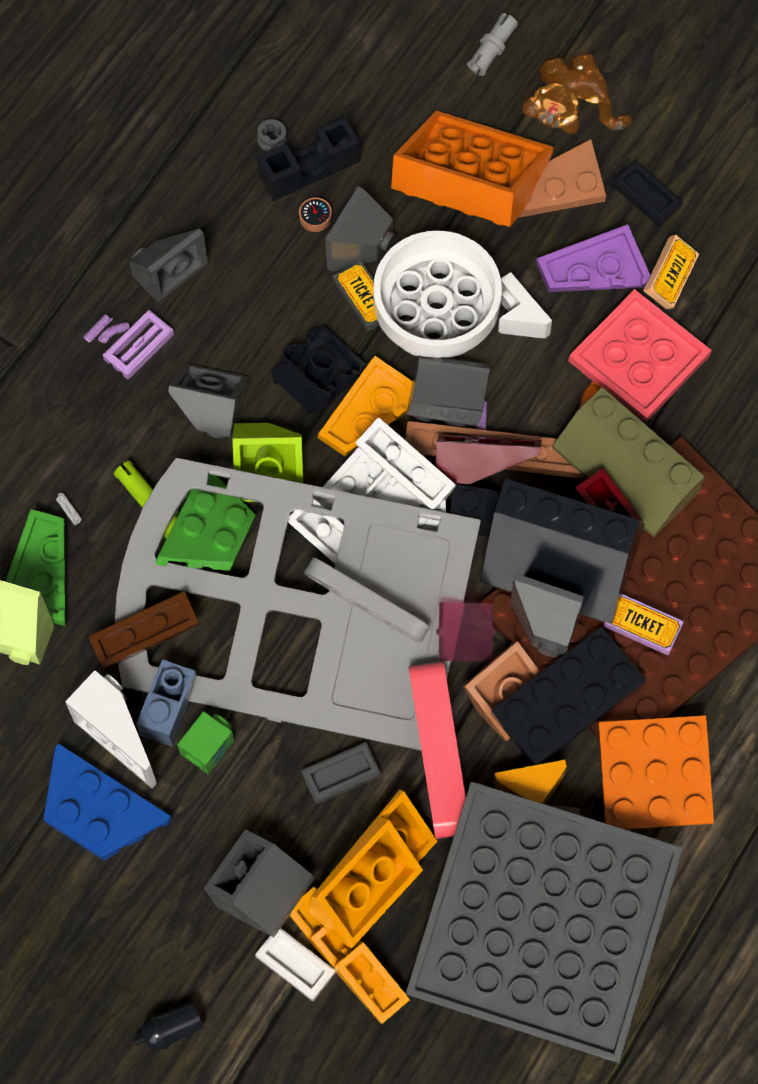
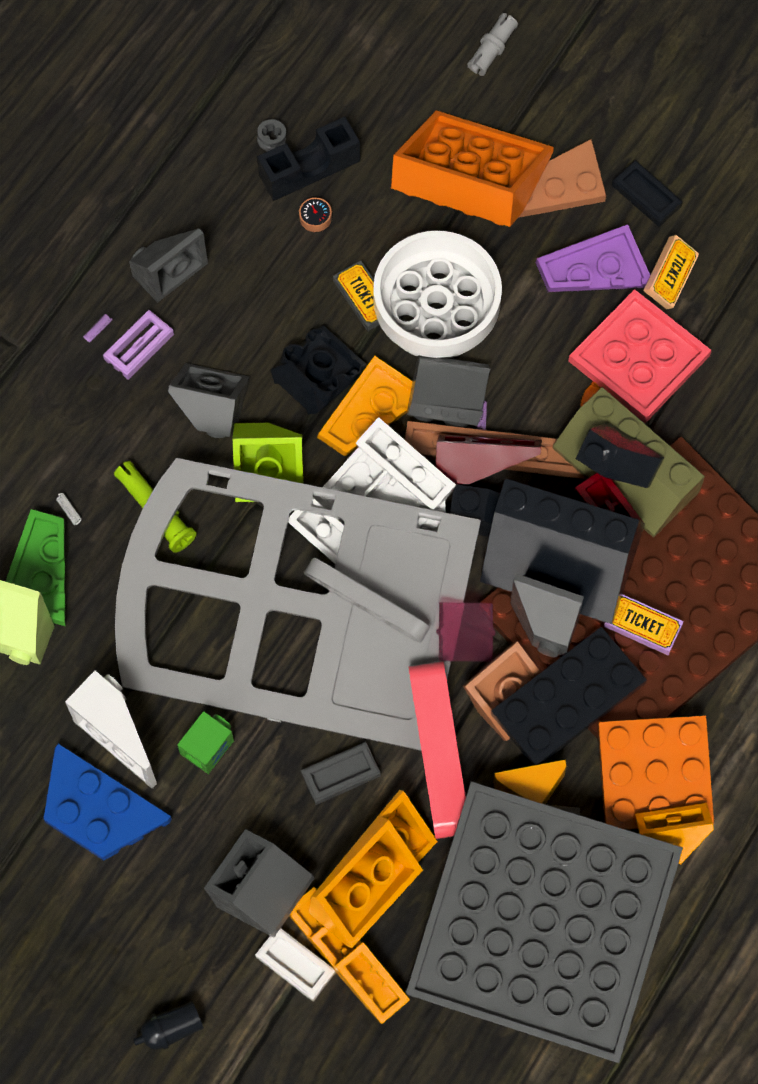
reddish brown plate [88,591,200,670] -> none
lavender leg [98,322,130,343] -> none
sand blue slope [136,659,196,747] -> none
bright green wing [155,474,256,571] -> none
dark grey slope [325,187,396,272] -> none
white slope [498,272,552,339] -> none
clear orange animal [522,54,632,134] -> none
none -> black slope [575,422,664,488]
none -> light orange slope [635,803,714,865]

